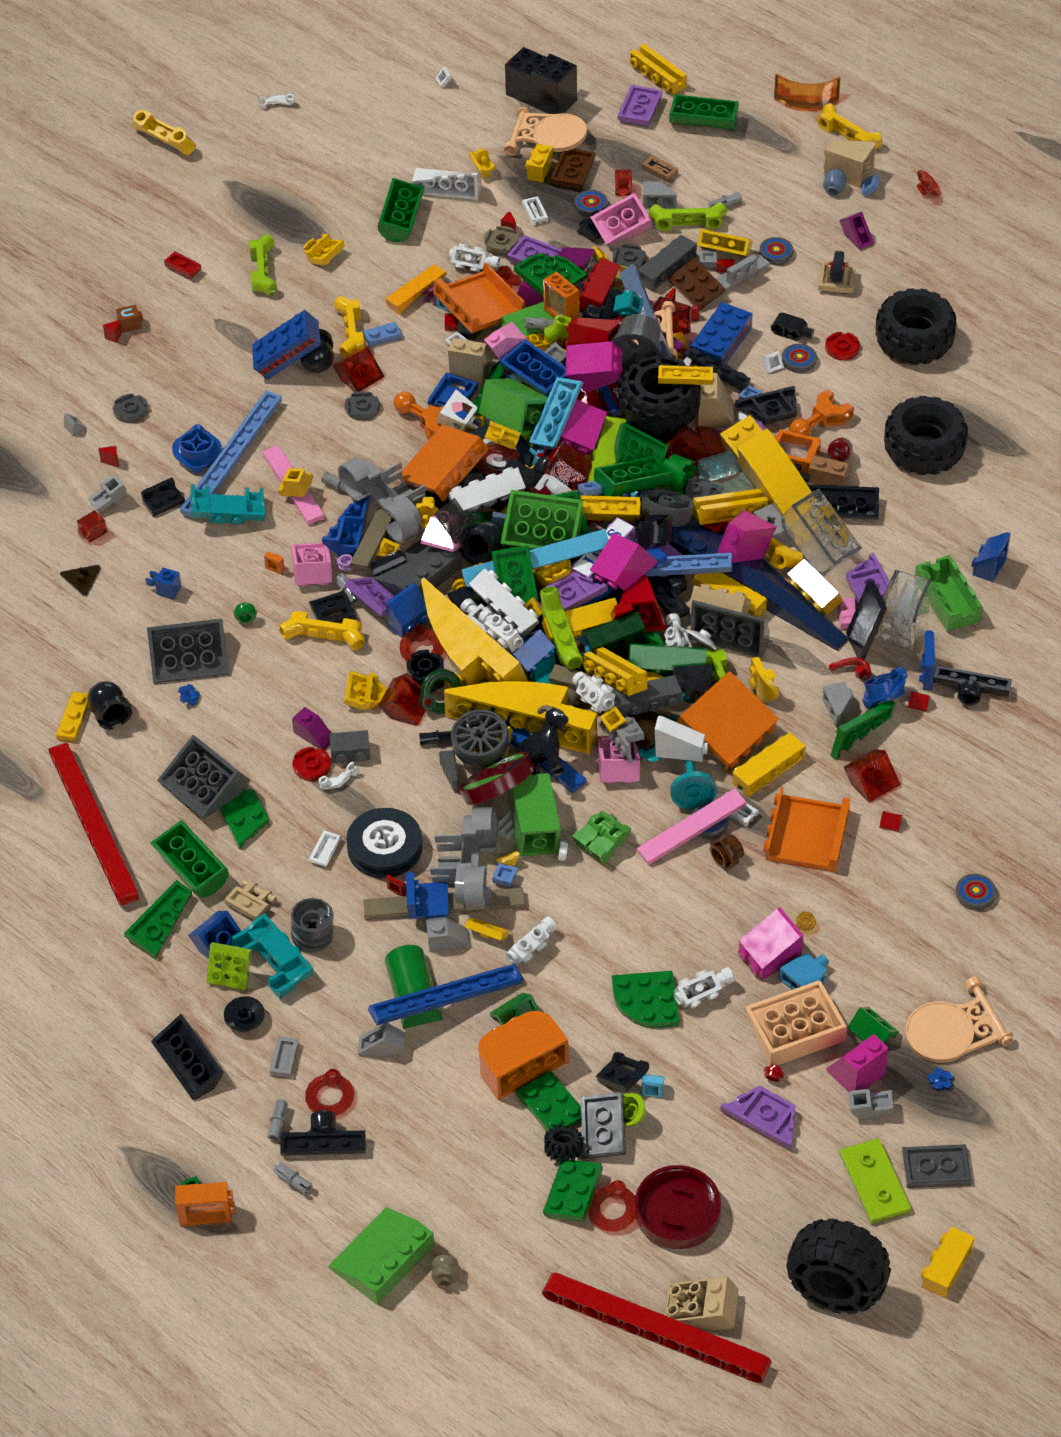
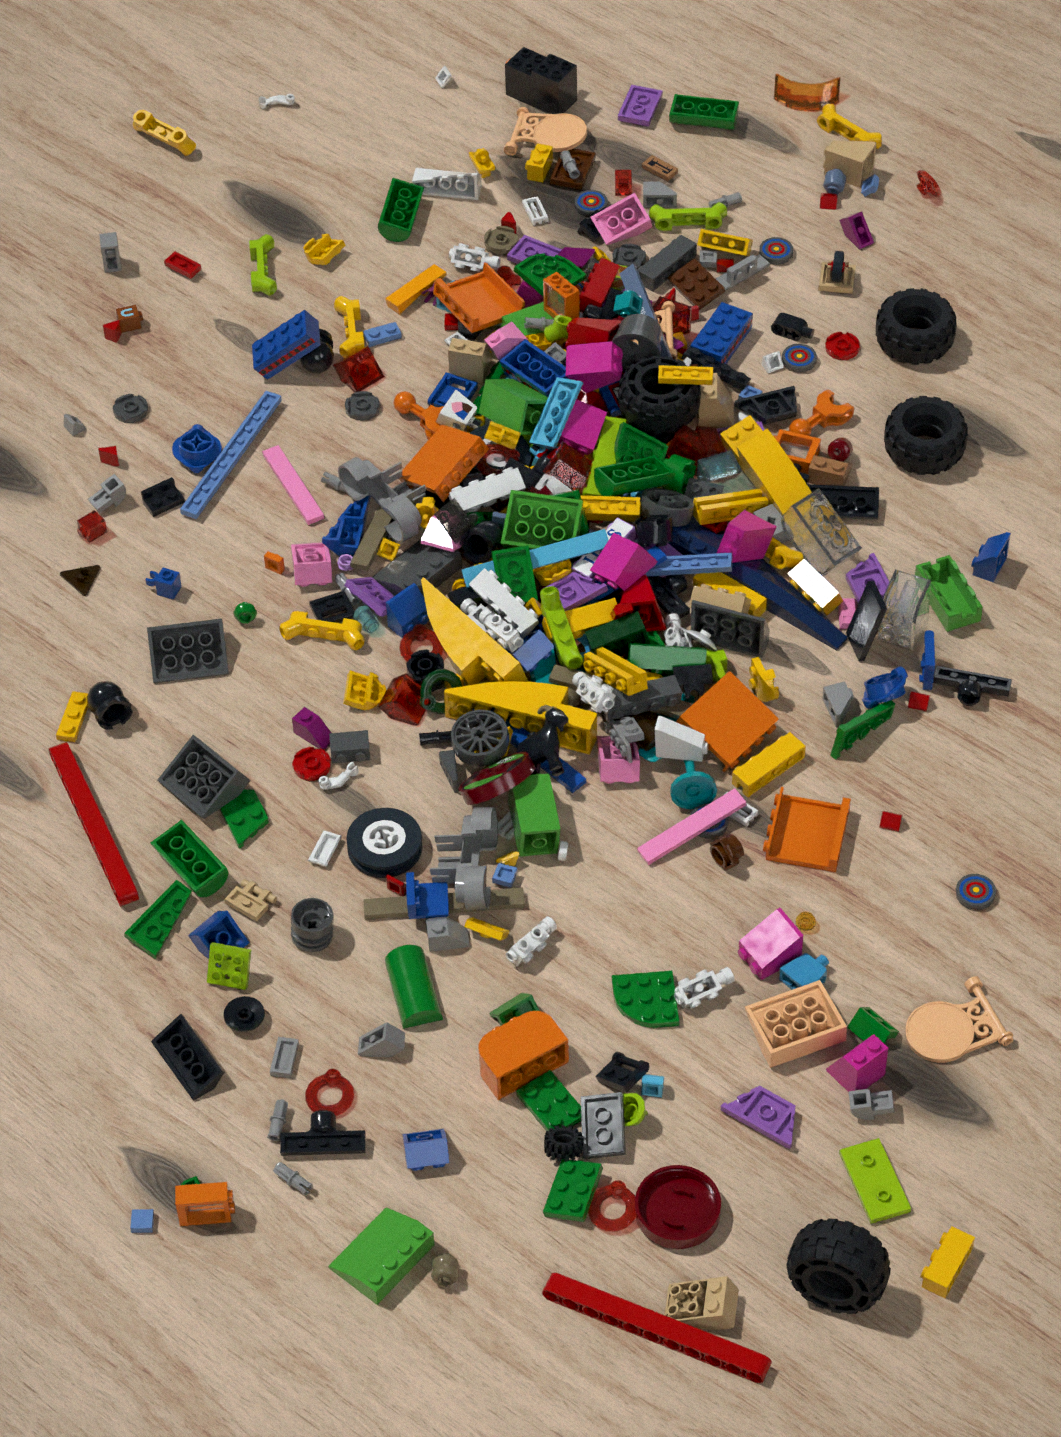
blue plant [178,684,200,706] -> none
teal bracket [190,484,265,525] -> none
teal bracket [231,913,313,999] -> none
yellow brick [278,468,313,497] -> none
blue tile [368,964,523,1026] -> none
black tile [370,550,407,576] -> none
bright green hips [572,811,631,865] -> none
medium blue plate [578,481,603,496] -> none
yellow slope [600,706,626,732] -> none
yellow brick [629,43,687,96] -> none
red plate [764,1064,785,1082] -> none
red piece [829,657,872,679] -> none
clear red slope [844,749,901,802] -> none
dark grey tile [902,1144,971,1188] -> none
blue plant [927,1067,953,1090] -> none
none -> light grey brick [99,232,122,273]
none -> medium blue tile [130,1209,154,1233]
none -> clear light blue brick [353,606,379,633]
none -> slope [402,1129,450,1171]
none -> light grey pin [560,151,580,179]
none -> red slope [820,193,838,210]

